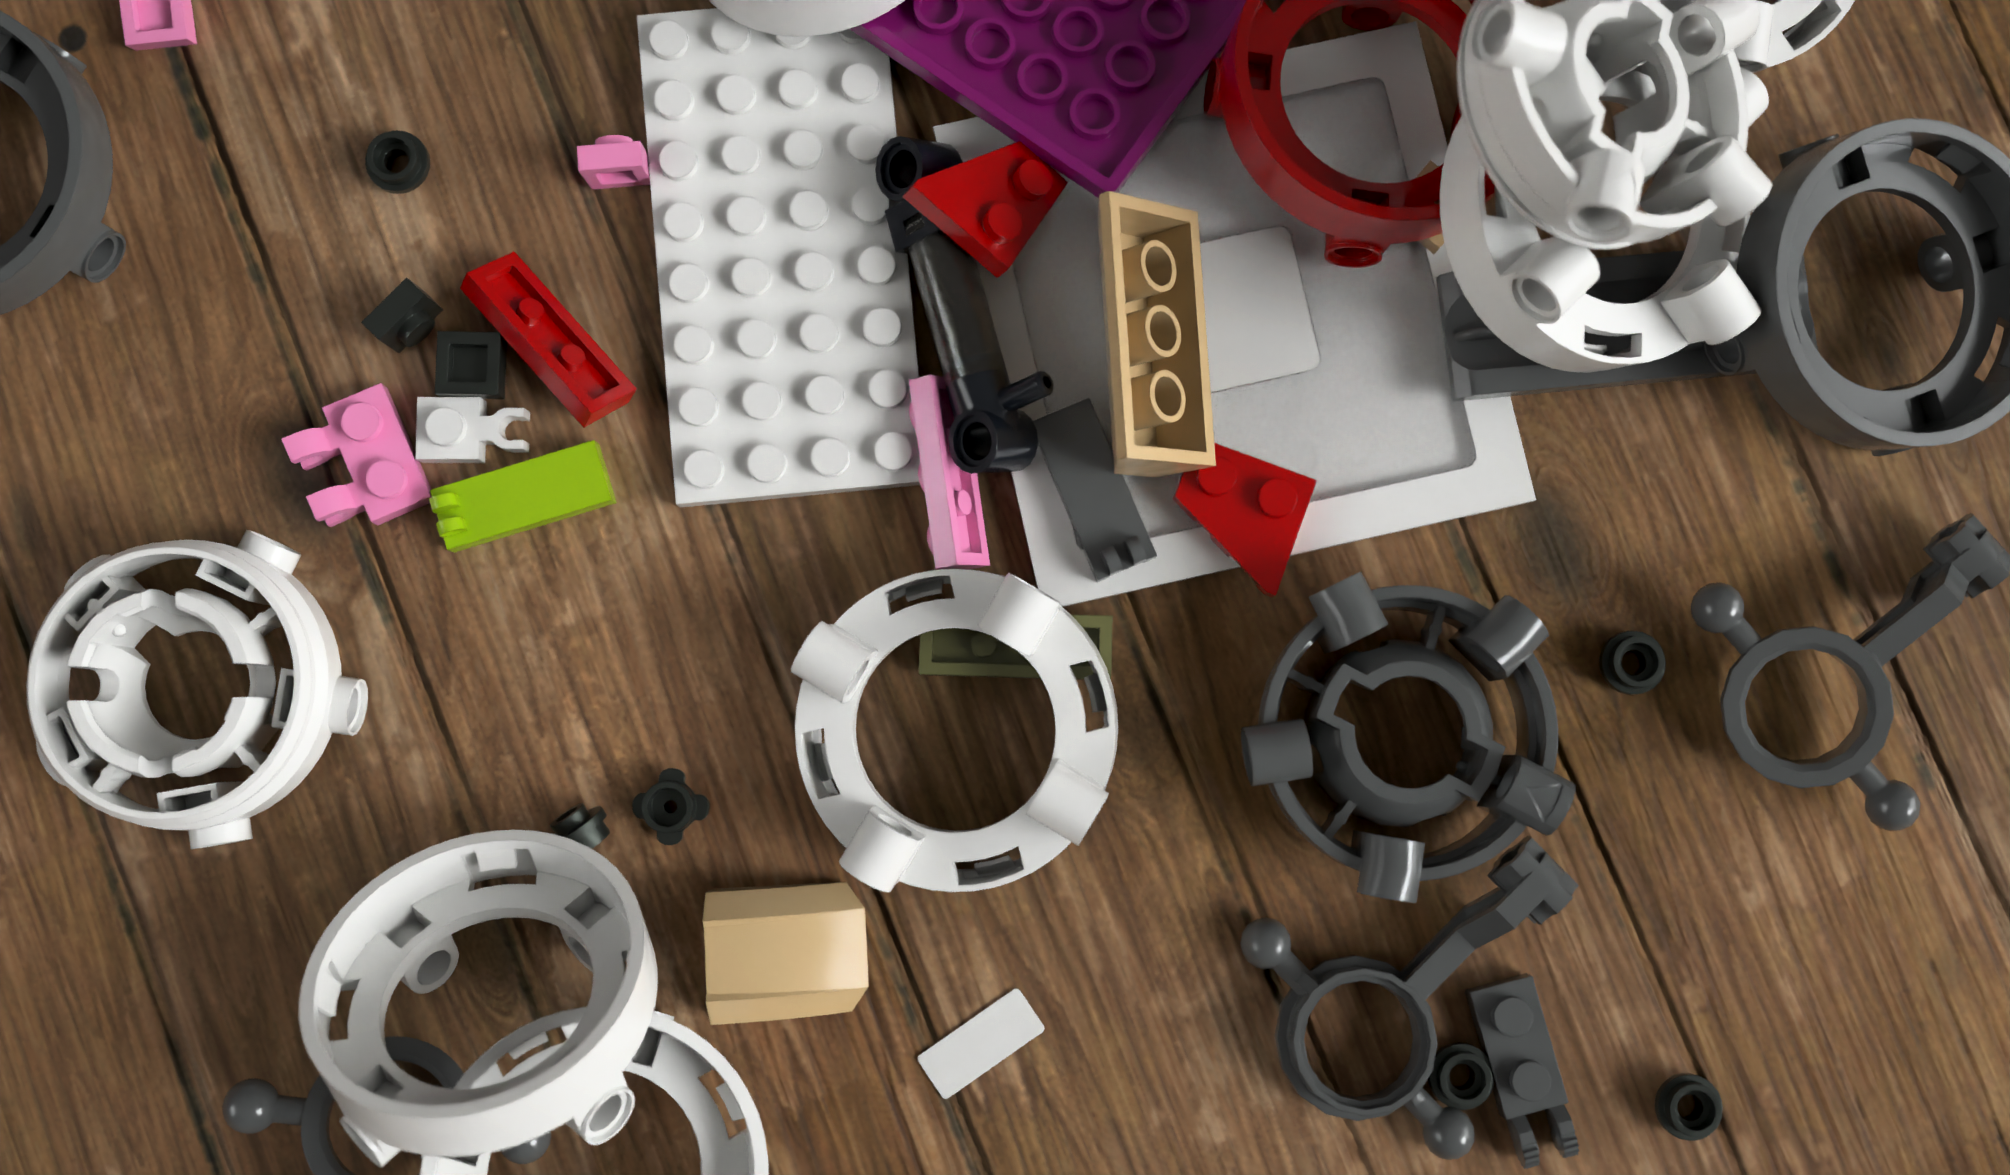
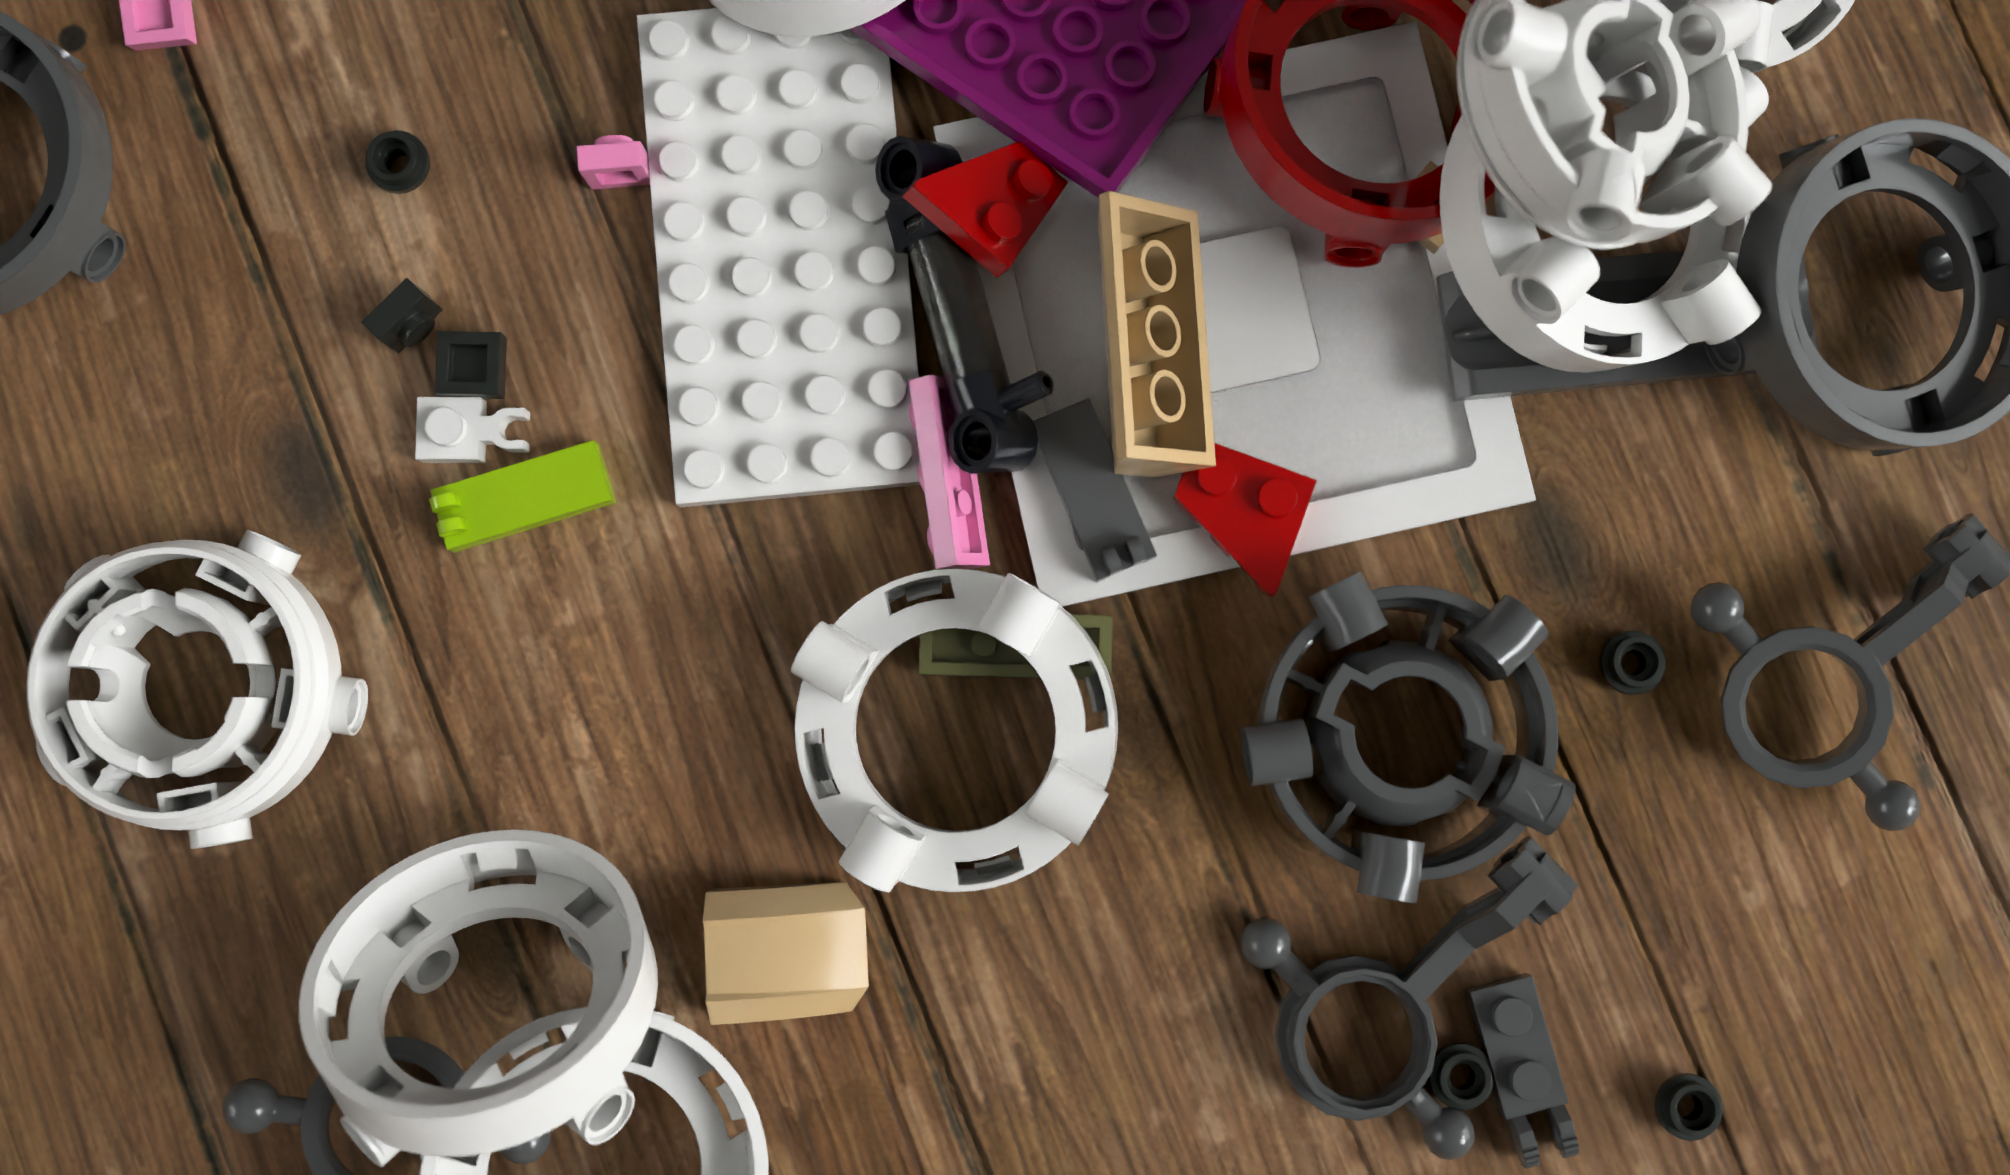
bright pink plate [281,383,432,527] -> none
red plate [460,251,637,428] -> none
pearl dark grey plate [550,803,610,849] -> none
pearl dark grey plate [632,768,710,845] -> none
white sticker [918,989,1045,1099] -> none

